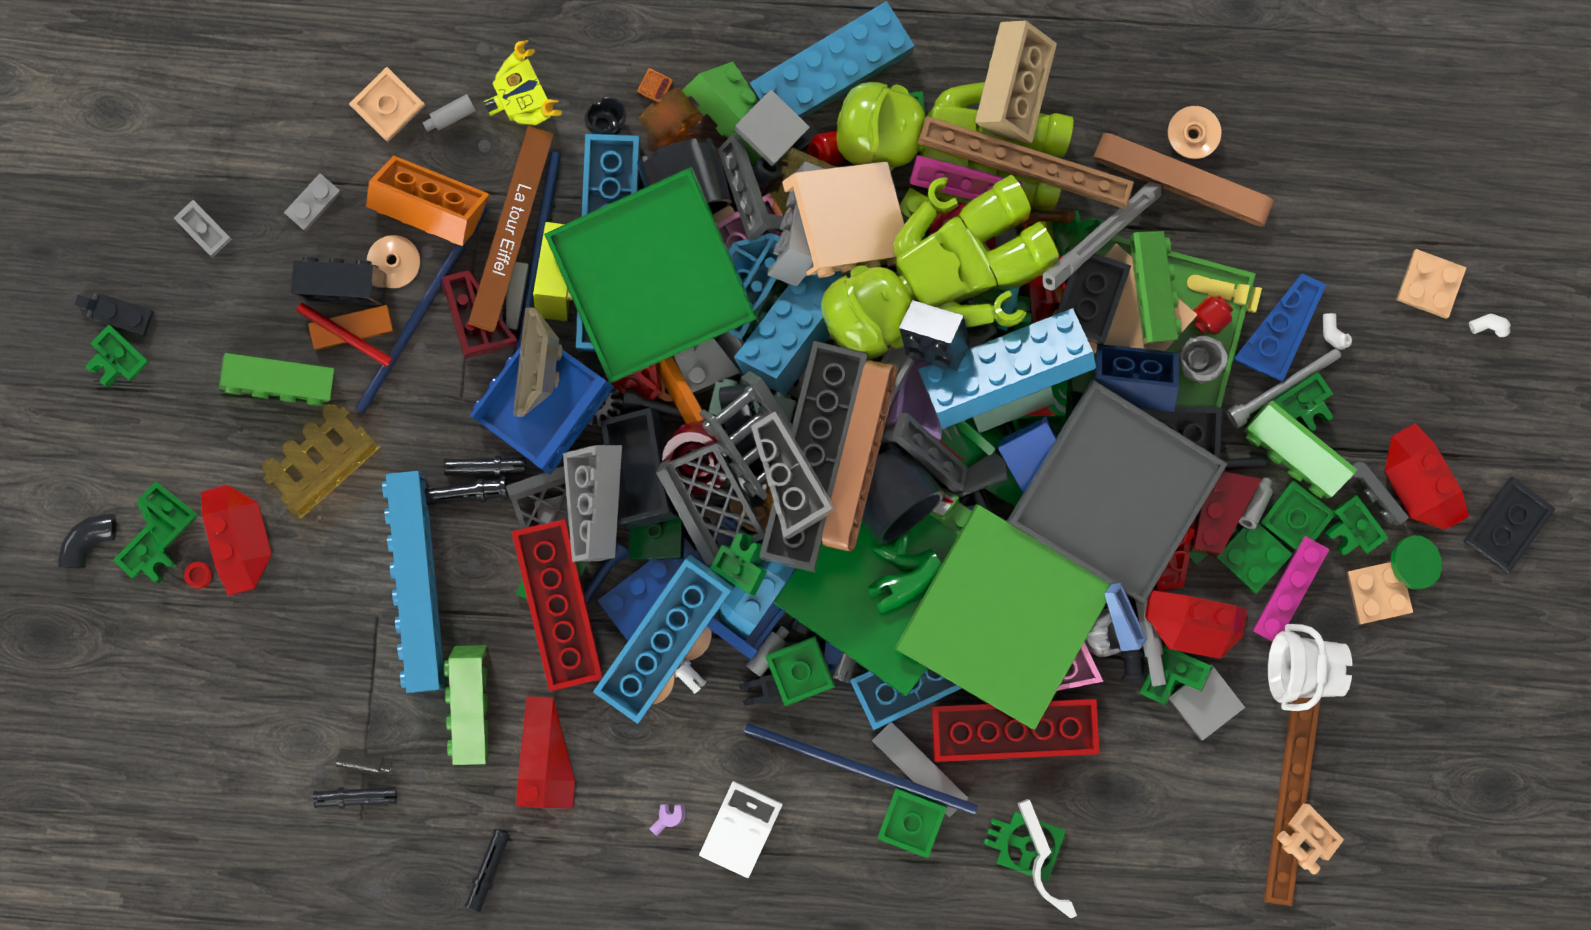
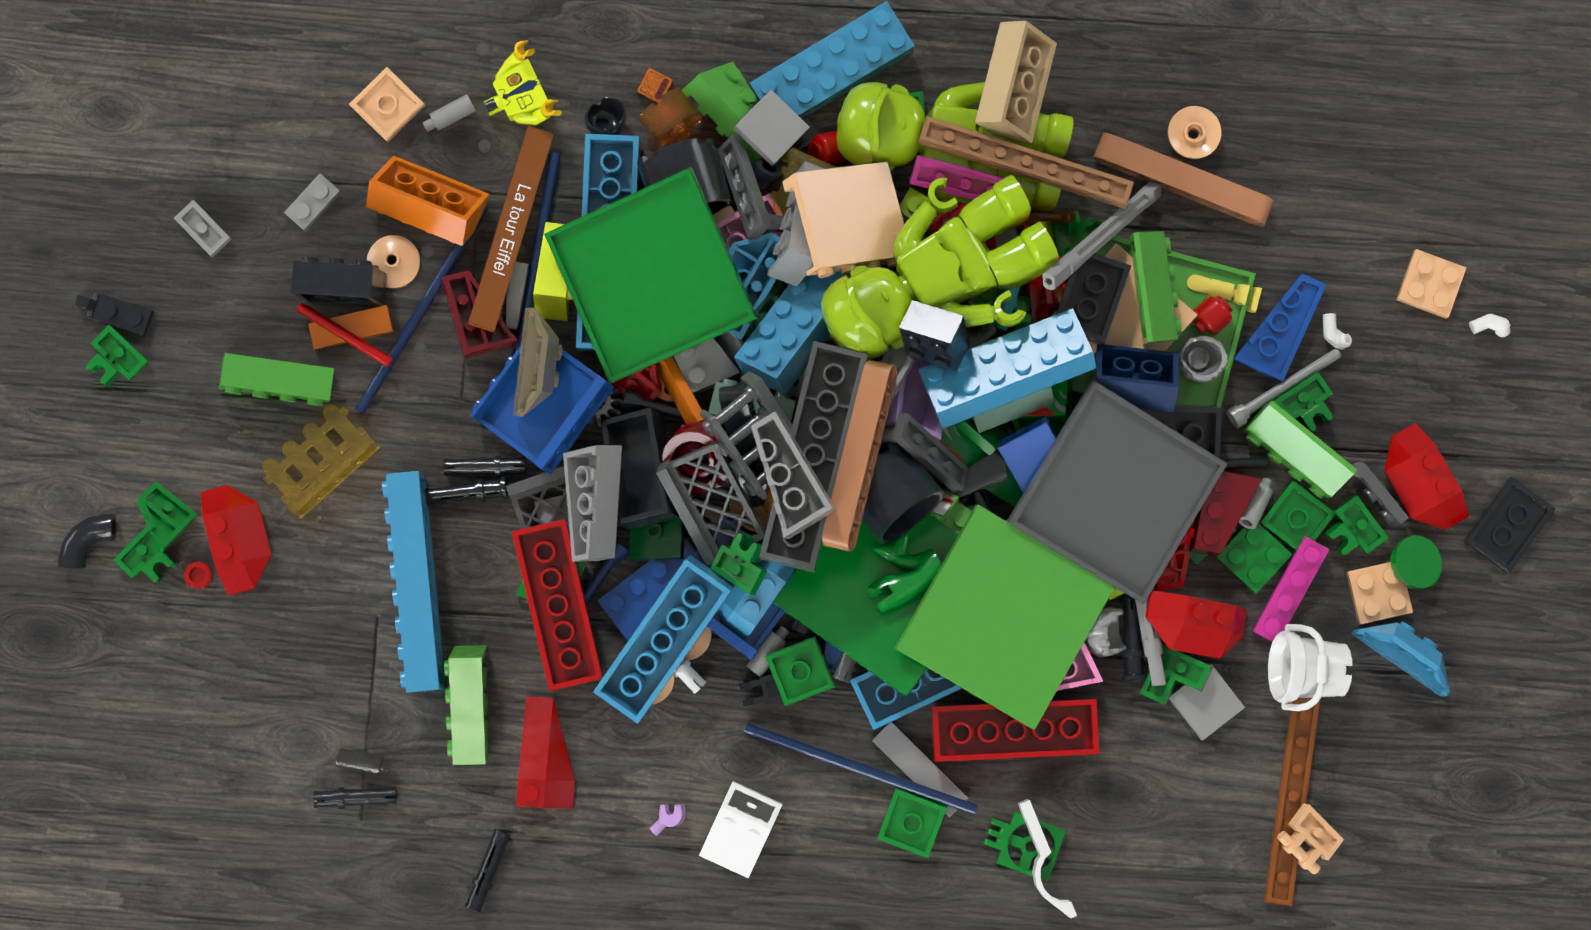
medium blue piece [1104,583,1147,651] -> none
none -> dark azure wedge [1351,622,1450,696]

